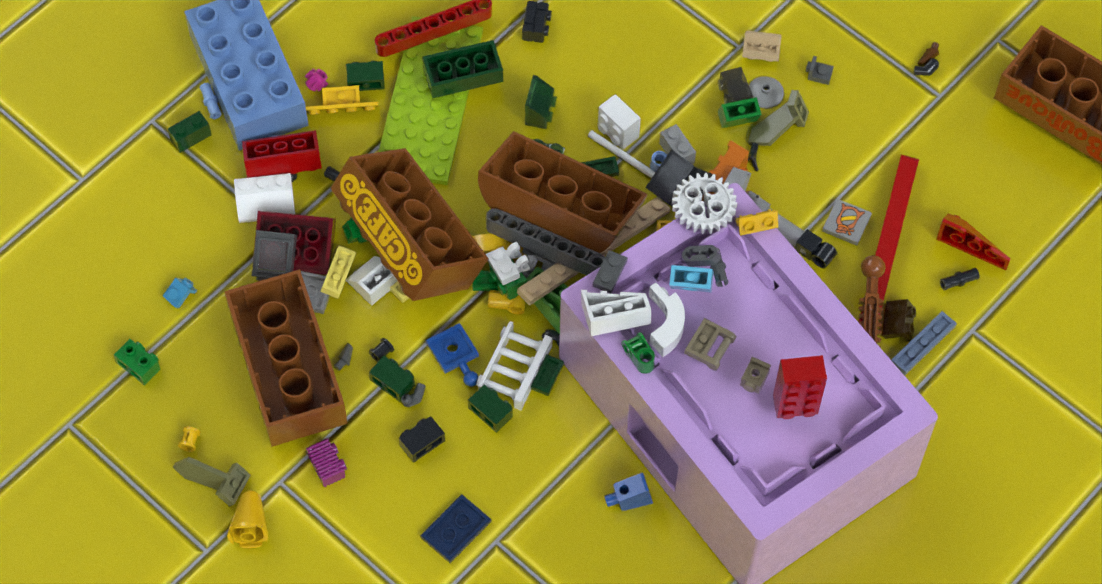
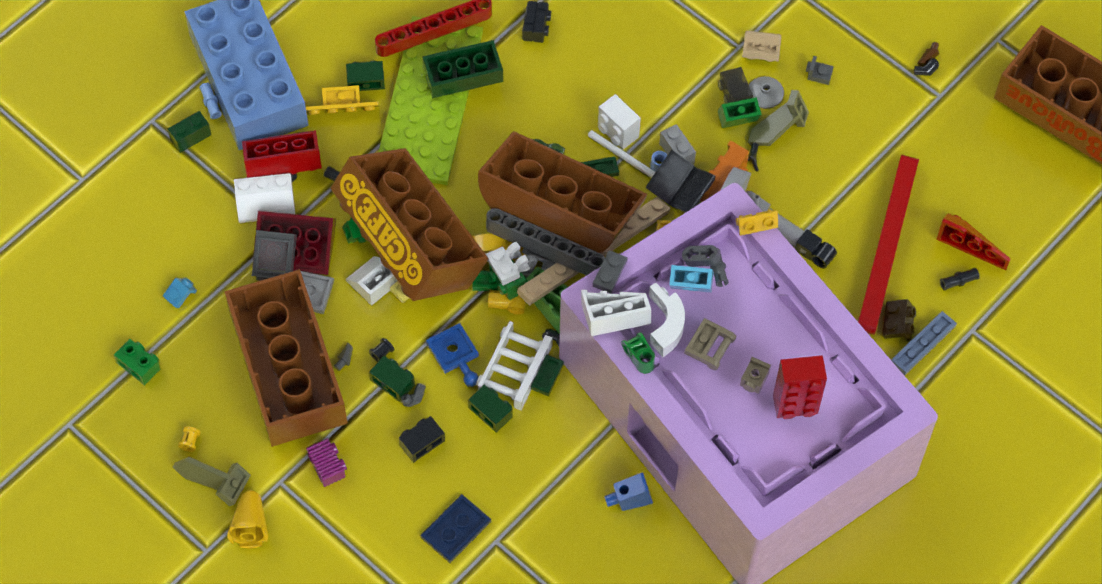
dark pink gear [305,68,328,92] -> none
light yellow plate [320,246,356,298] -> none
clear green slope [525,75,557,129] -> none
white gear [672,173,737,234] -> none
light grey tile [822,199,872,245] -> none
dark orange gear [858,255,885,348] -> none

